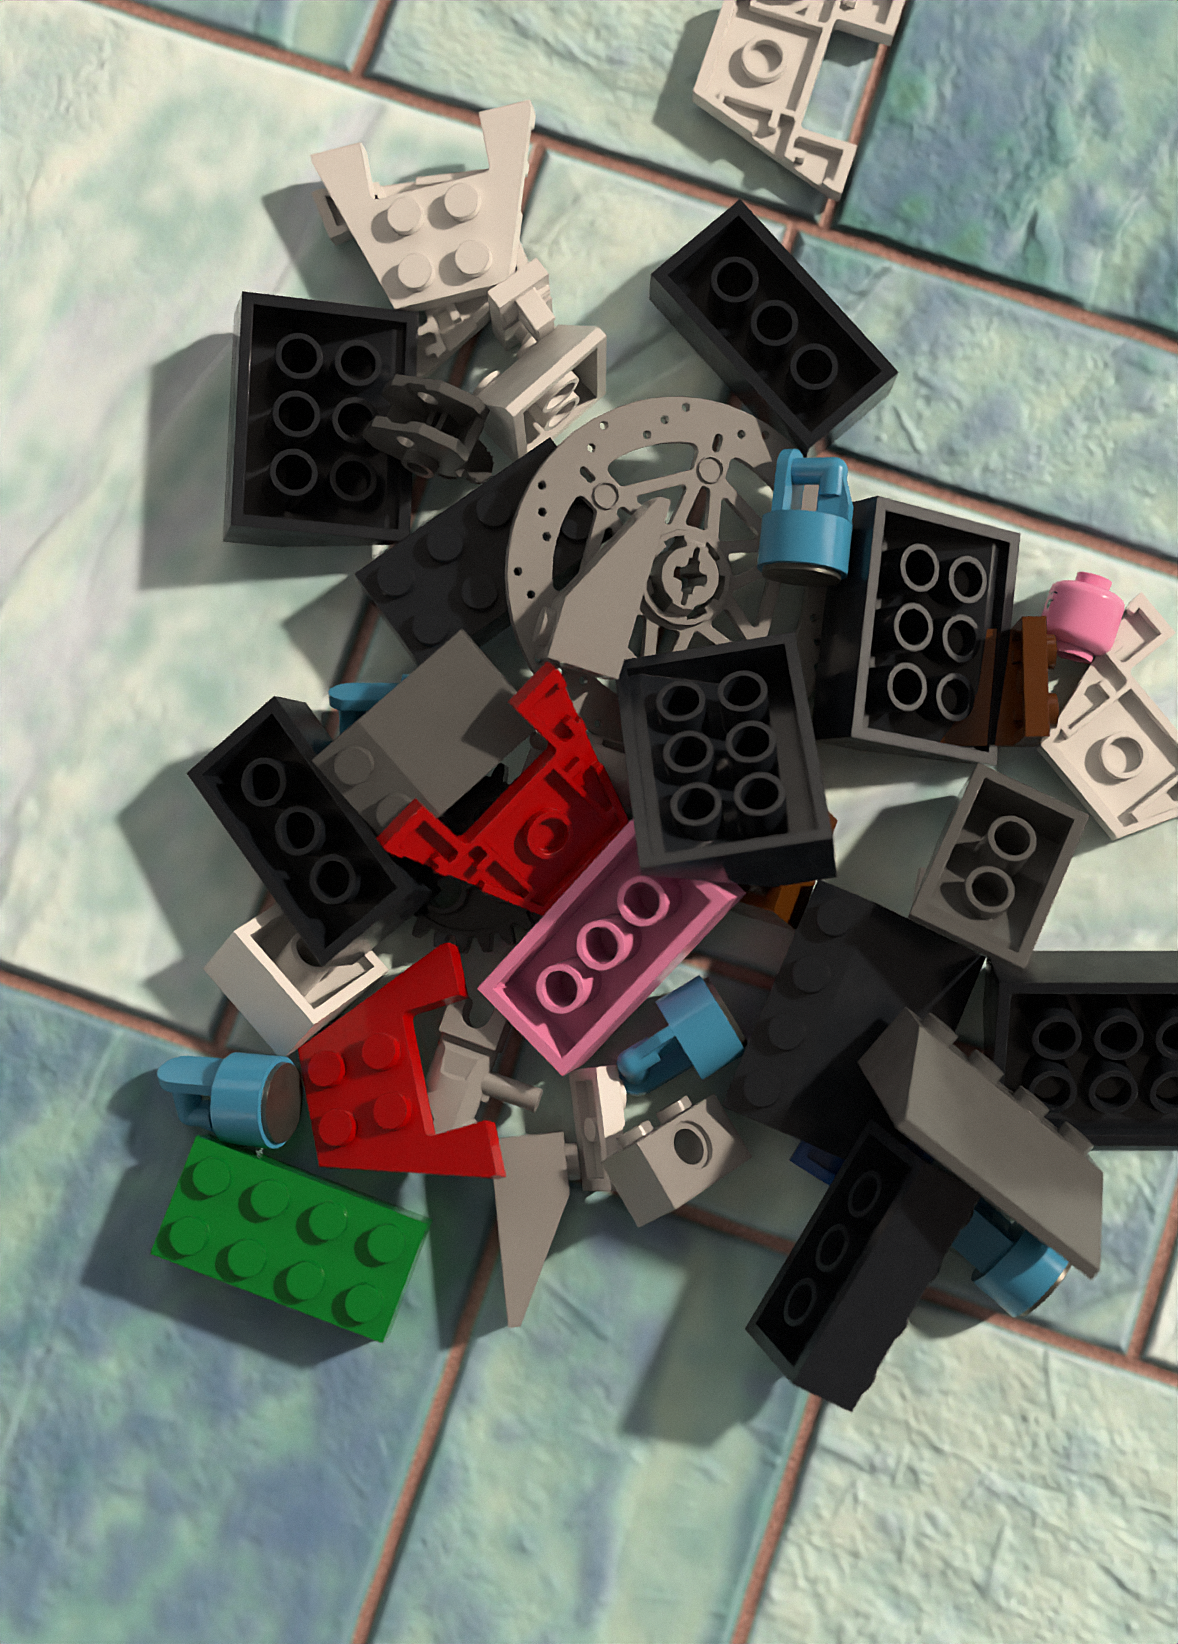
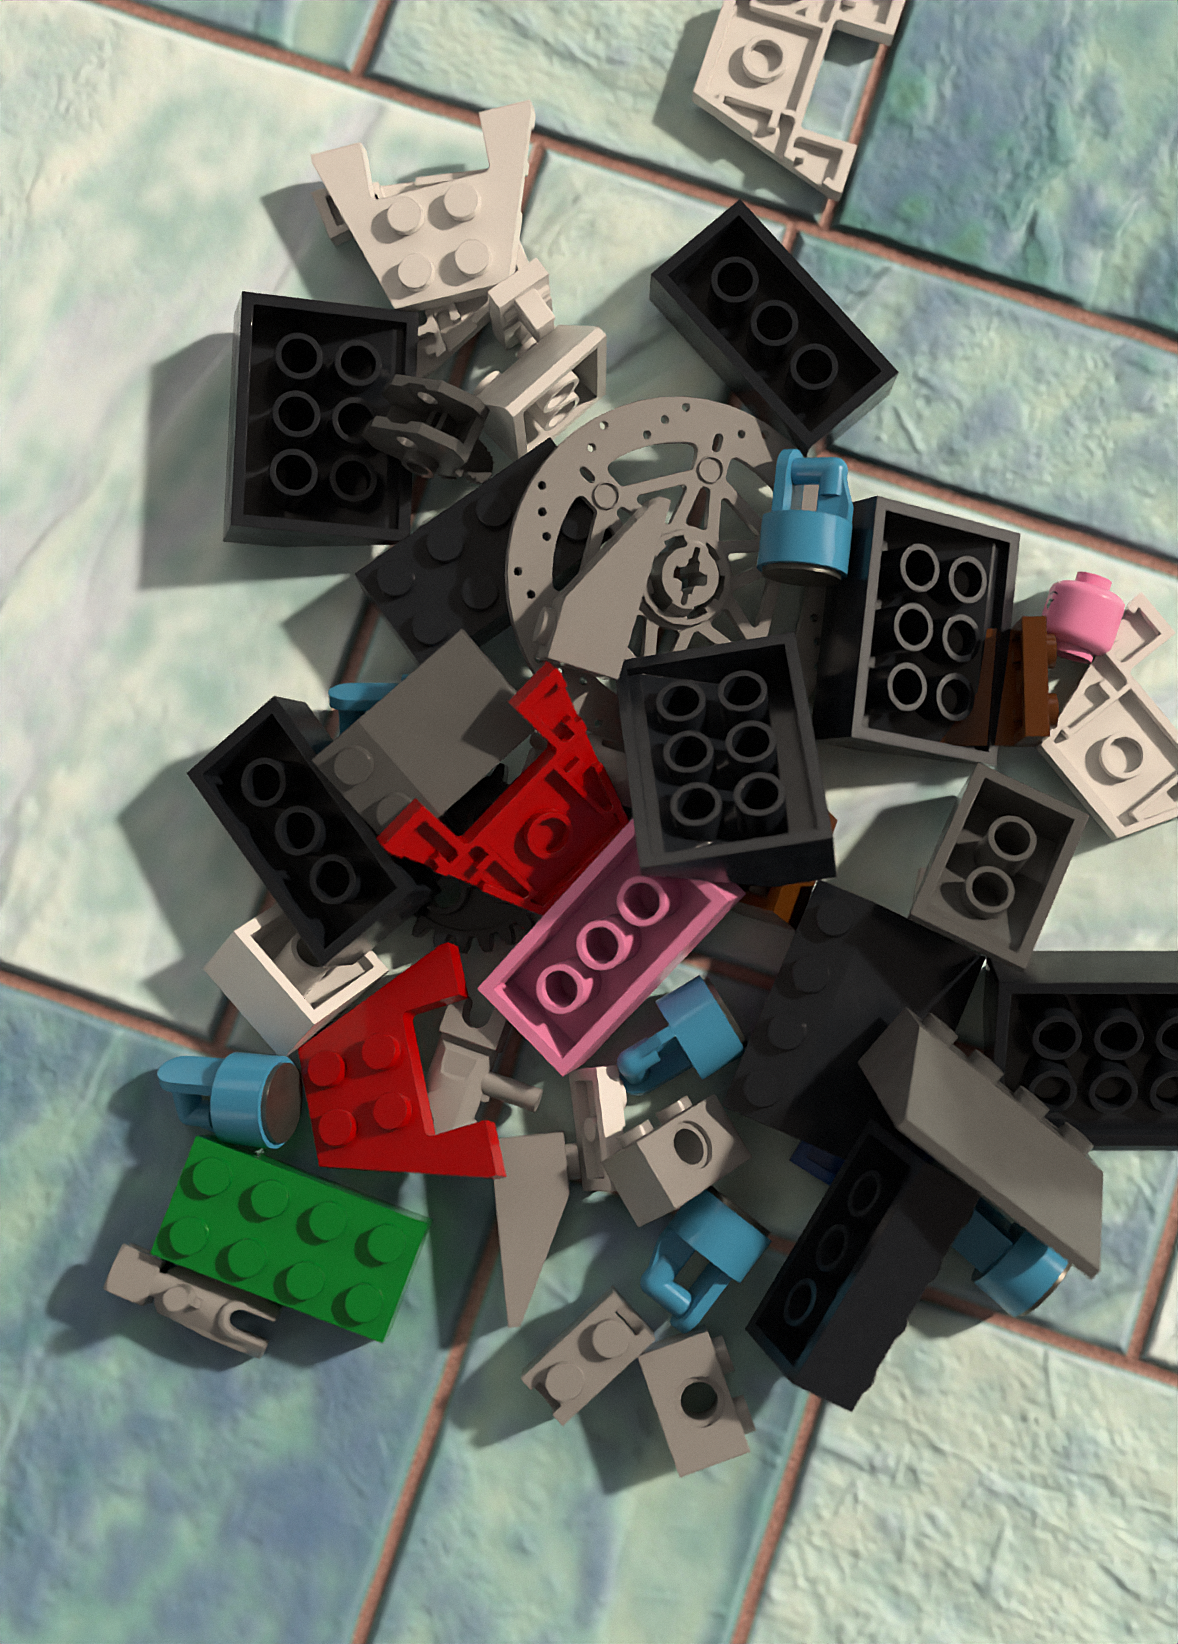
none -> light grey piece [103,1243,284,1359]
none -> light grey brick [520,1286,656,1426]
none -> light grey brick [638,1324,756,1477]
none -> dark azure piece [640,1185,772,1334]

